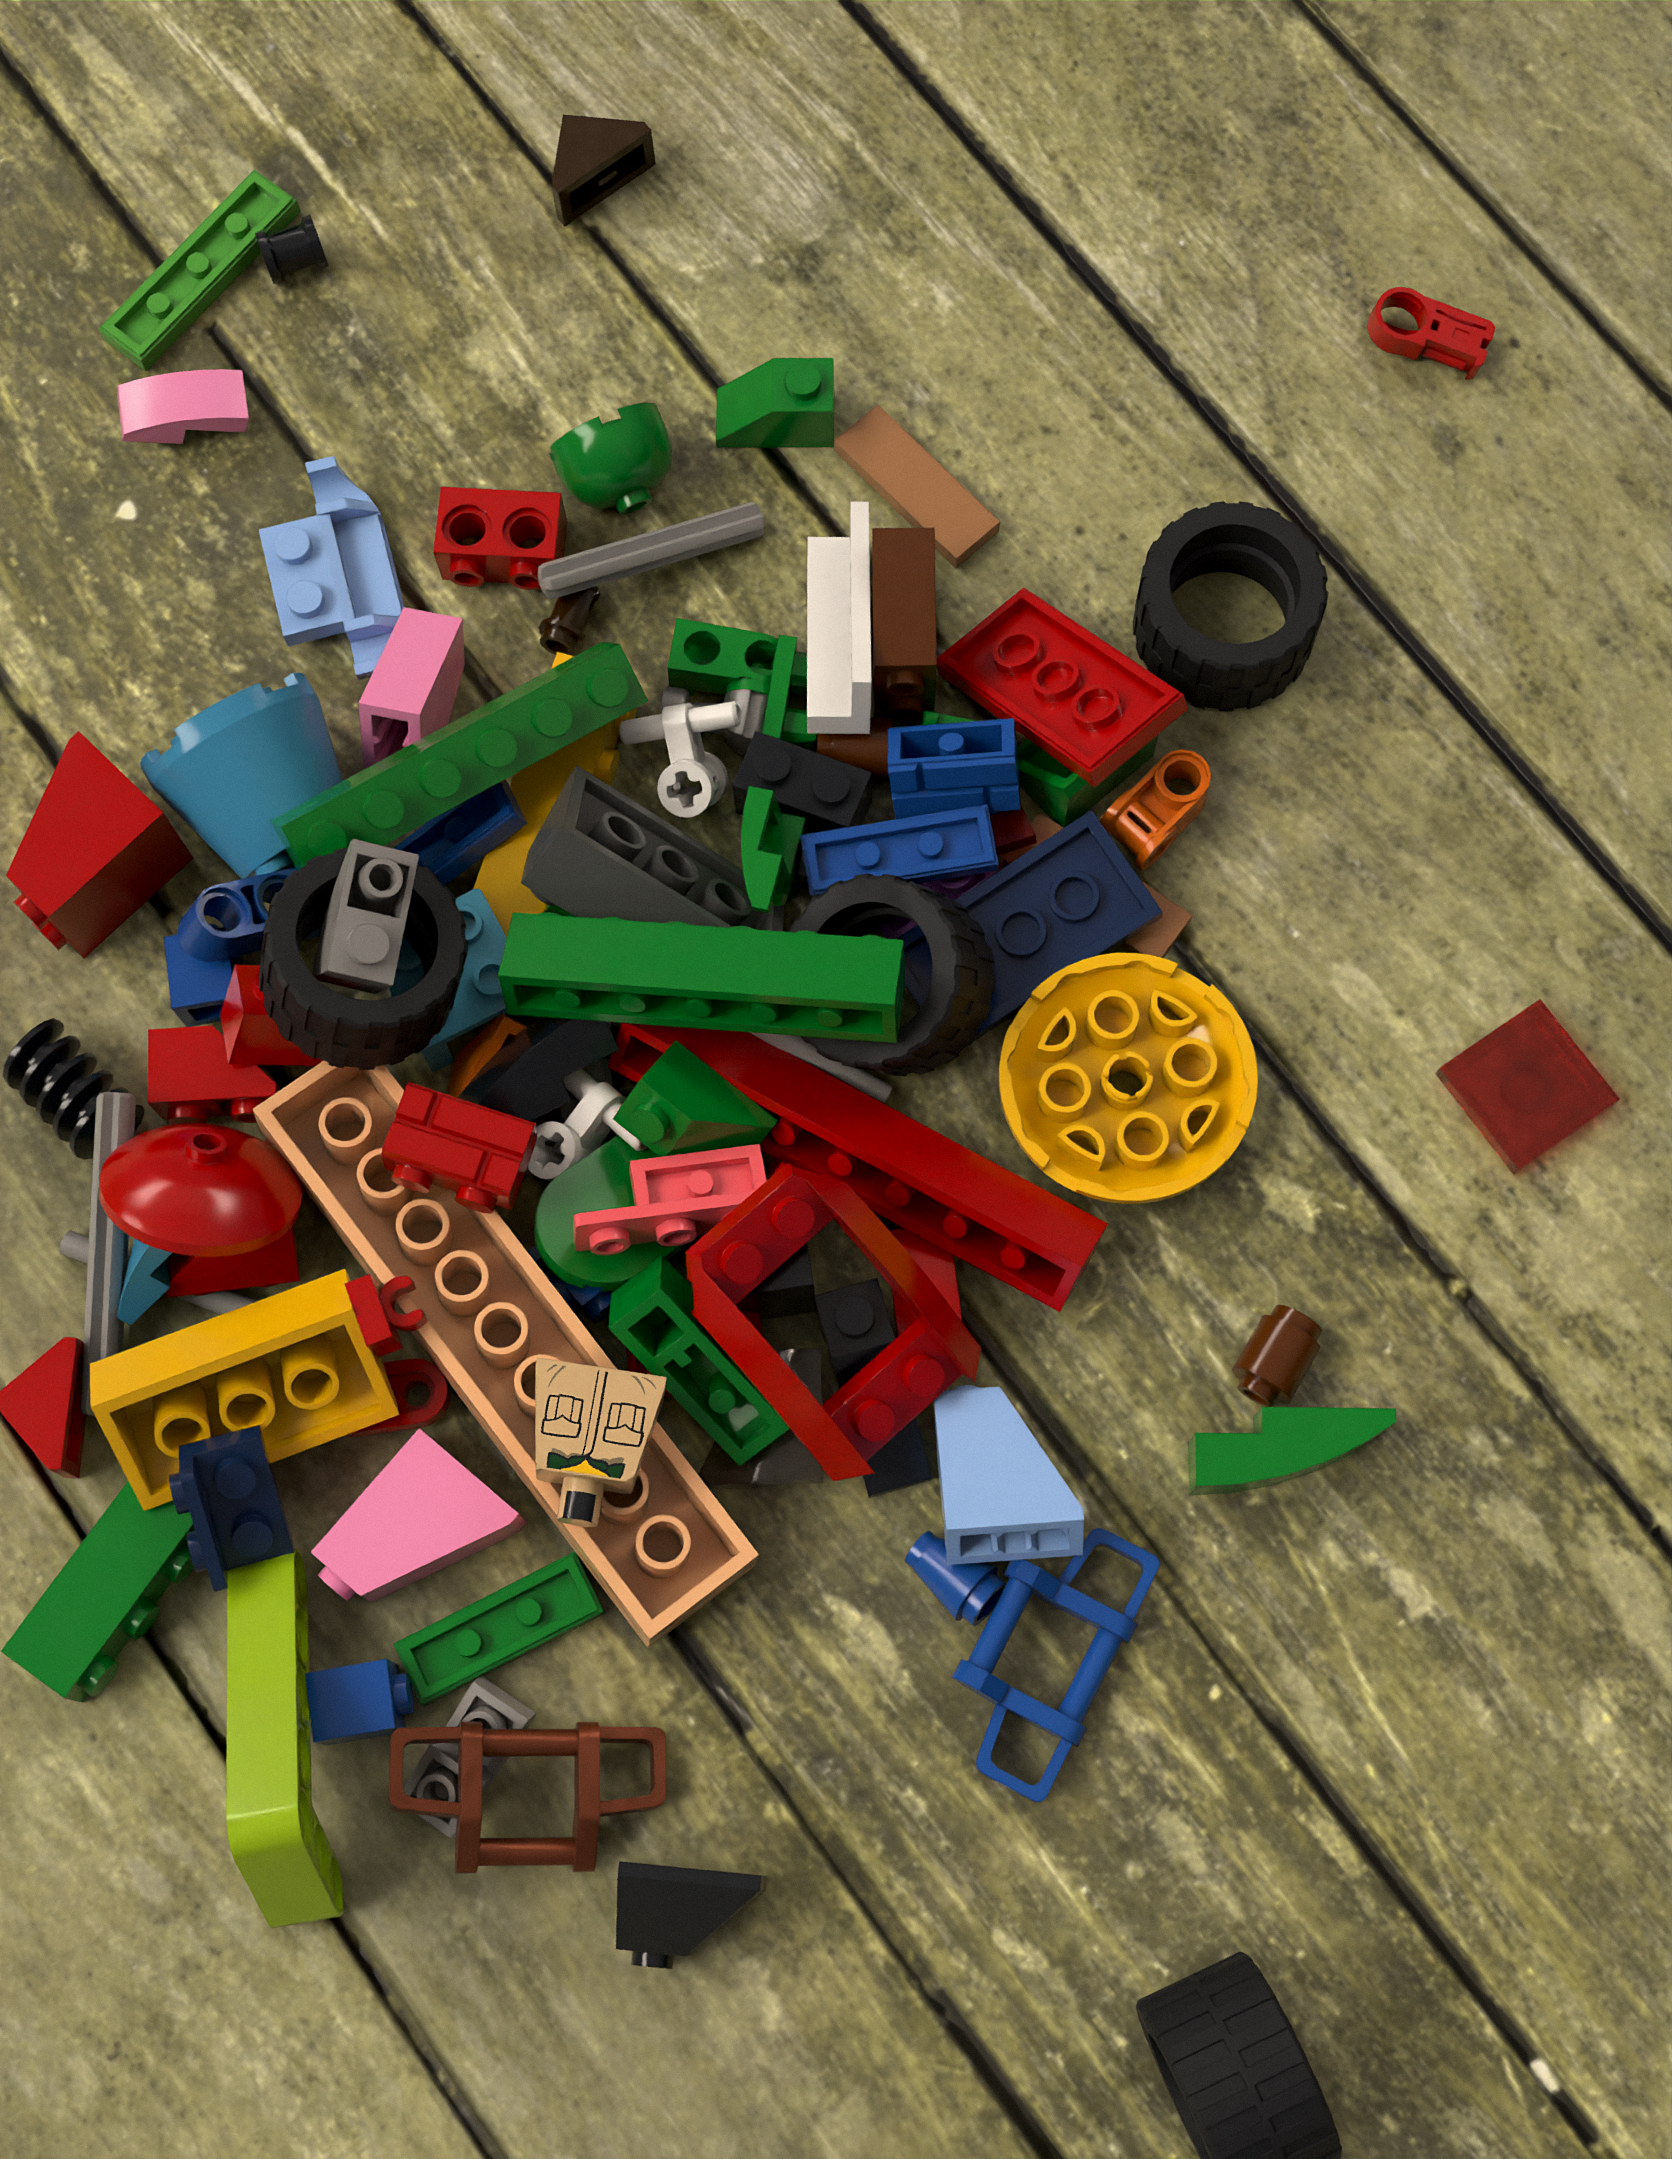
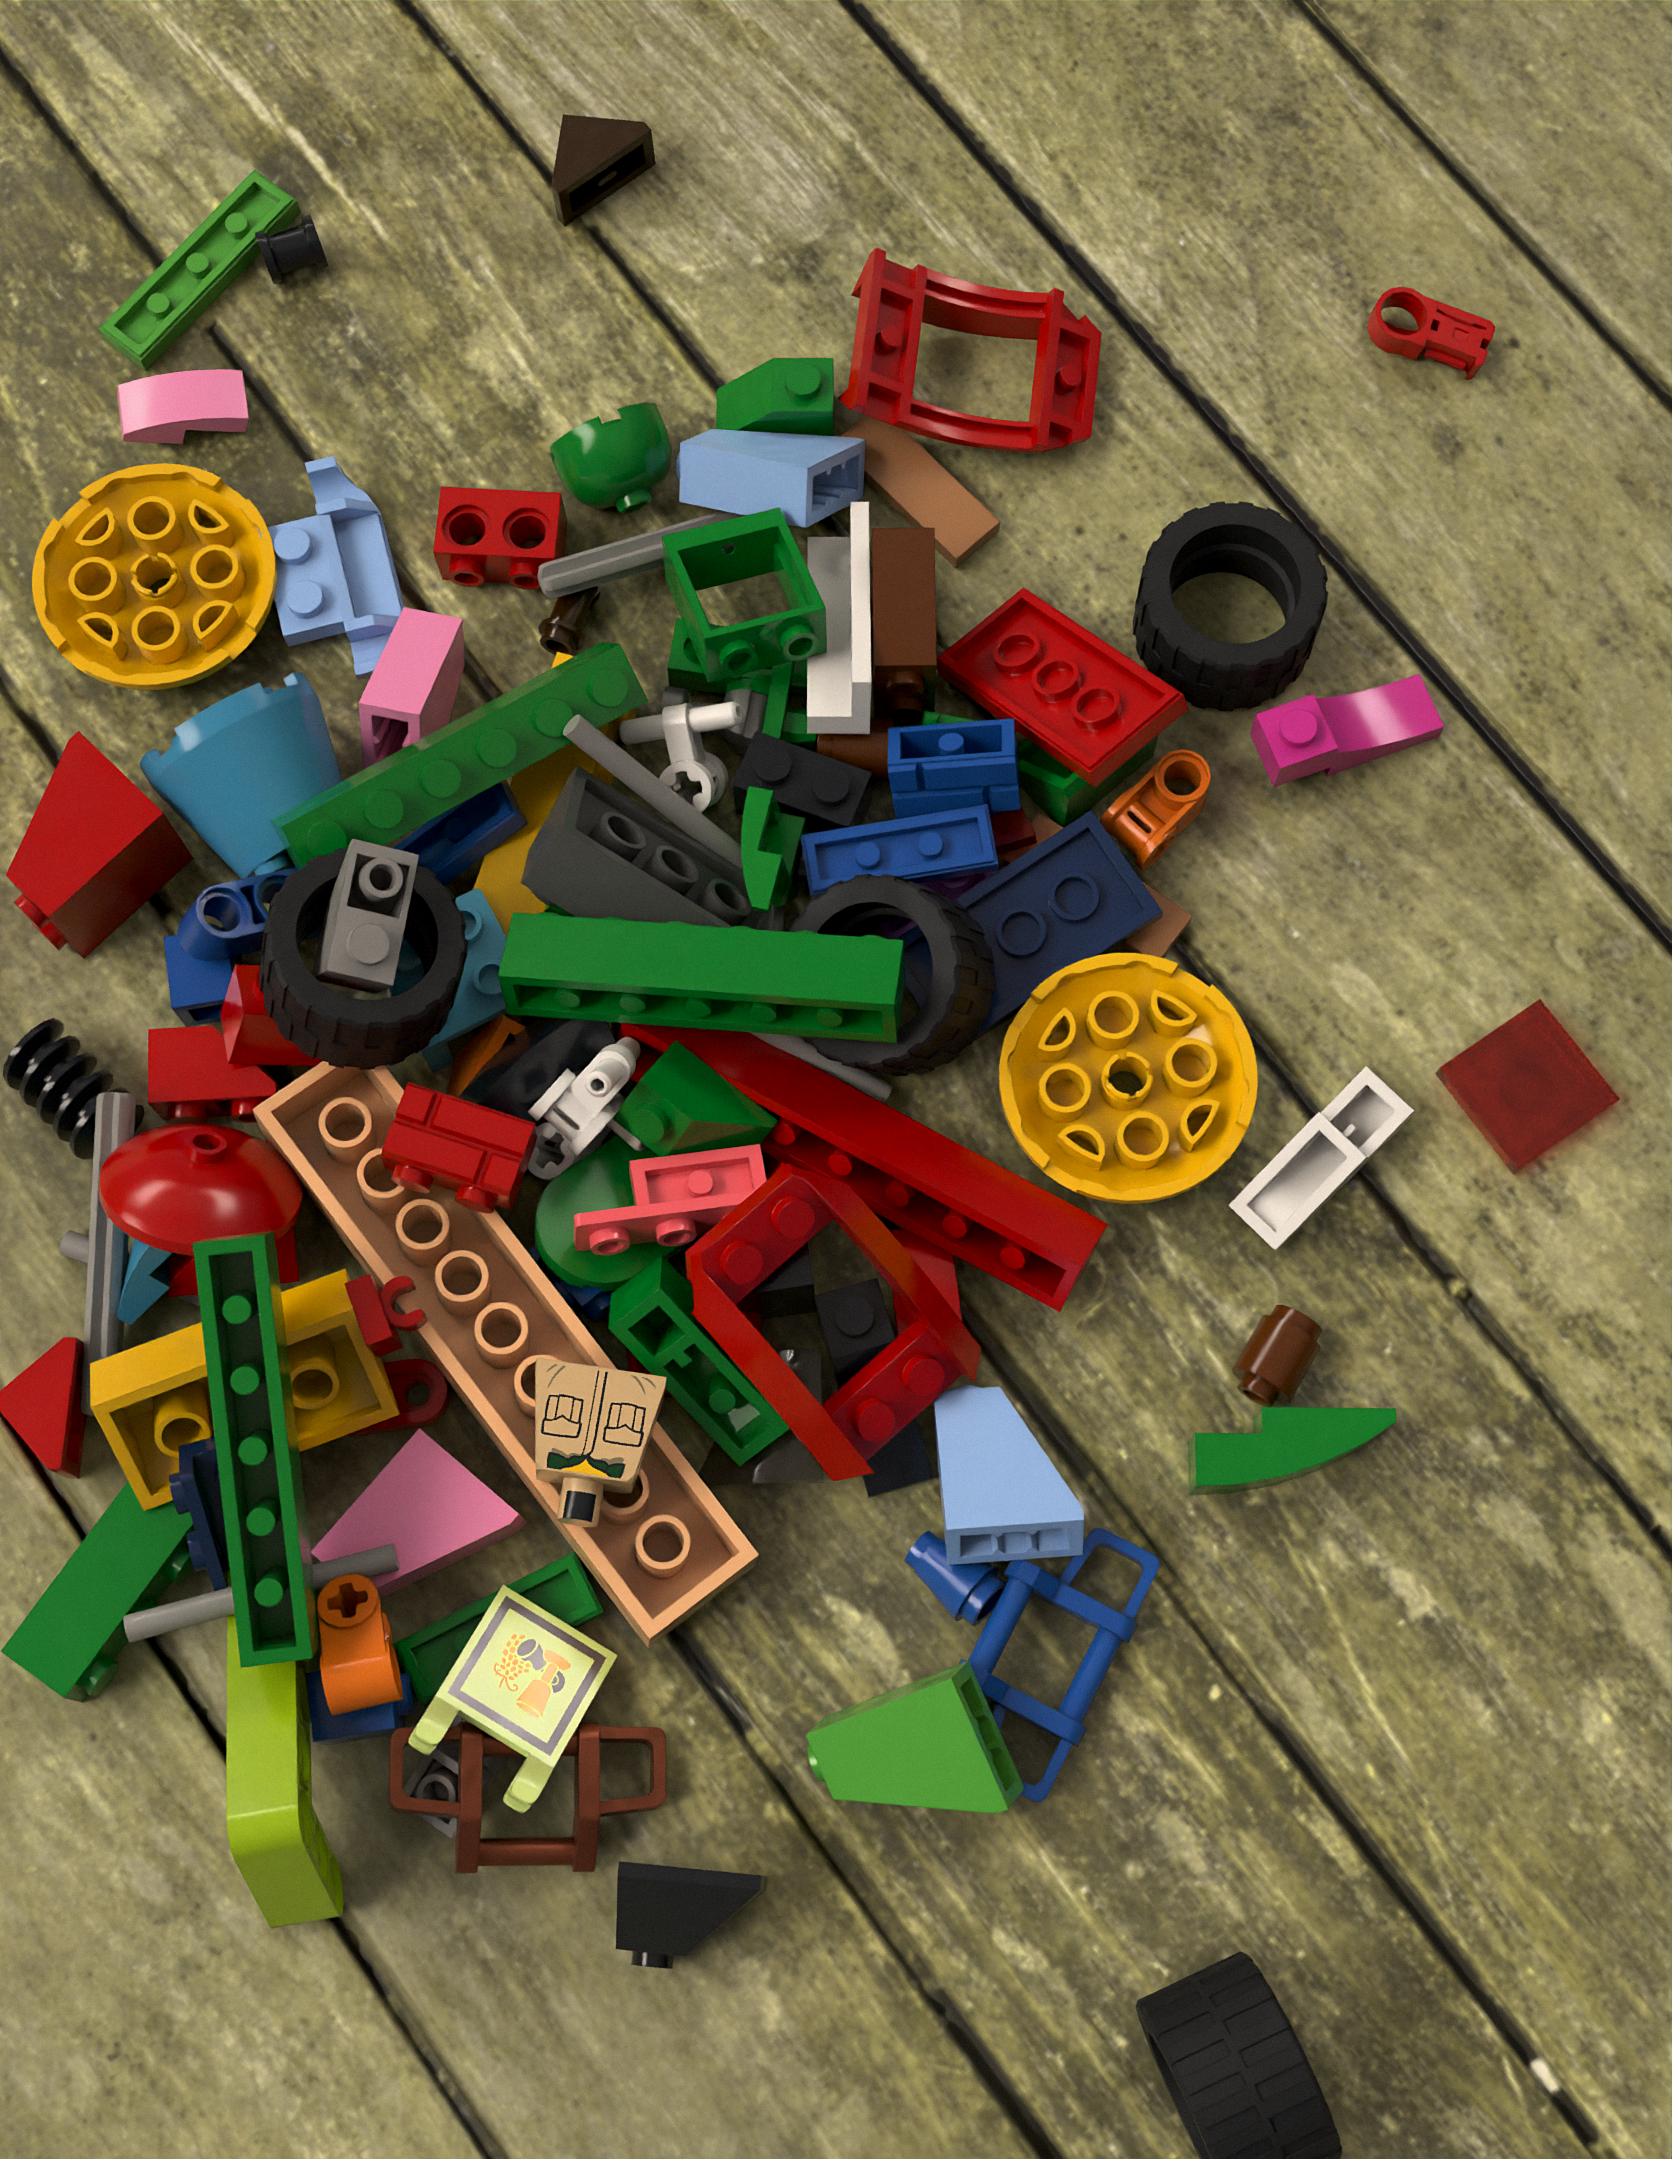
none -> yellow brick [32,463,277,691]
none -> light grey bar [123,1543,400,1642]
none -> green brick [193,1231,321,1668]
none -> orange piece [317,1574,403,1716]
none -> yellowish green flag [408,1585,618,1814]
none -> white piece [528,1037,641,1156]
none -> light grey bar [563,714,743,870]
none -> green window [662,507,827,683]
none -> light blue slope [676,429,866,528]
none -> bright green slope [805,1660,1024,1814]
none -> red wedge [837,248,1102,452]
none -> white slope [1229,1066,1416,1251]
none -> dark pink slope [1250,674,1444,787]

